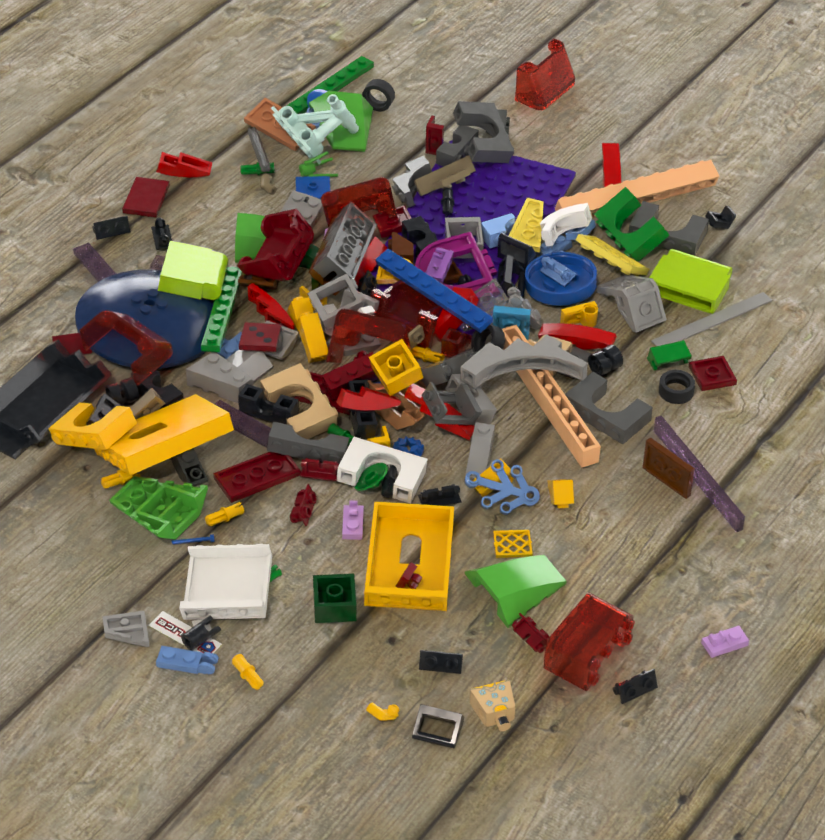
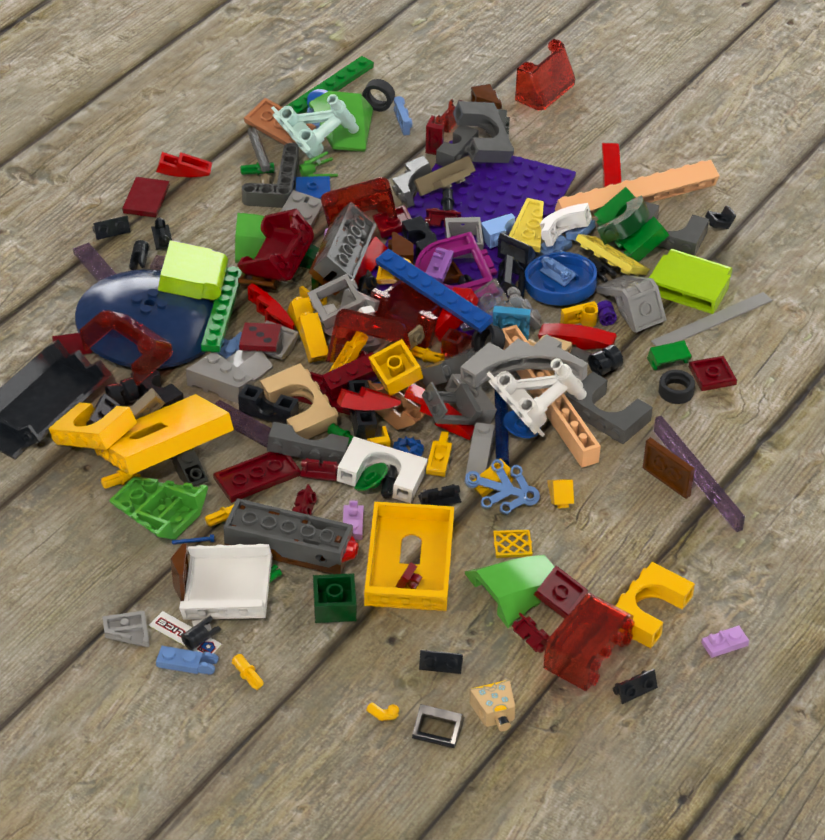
none -> black hinge [129,240,150,270]
none -> reddish brown slope [171,543,189,601]
none -> dark grey piece [223,498,359,574]
none -> dark grey beam [242,143,299,208]
none -> yellow hinge [329,330,369,372]
none -> medium blue hinge [394,96,412,135]
none -> dark red hinge [425,208,461,227]
none -> yellow hinge [426,431,452,477]
none -> clear red hinge [435,99,462,133]
none -> reddish brown slope [471,84,502,109]
none -> white plate [487,358,587,437]
none -> clear blue piece [494,389,509,466]
none -> blue dish [503,410,541,438]
none -> dark red tile [534,565,588,620]
none -> black hinge [588,255,617,283]
none -> dark green arch [597,195,650,245]
none -> dark purple wheel [597,300,617,326]
none -> yellow arch [607,562,695,649]

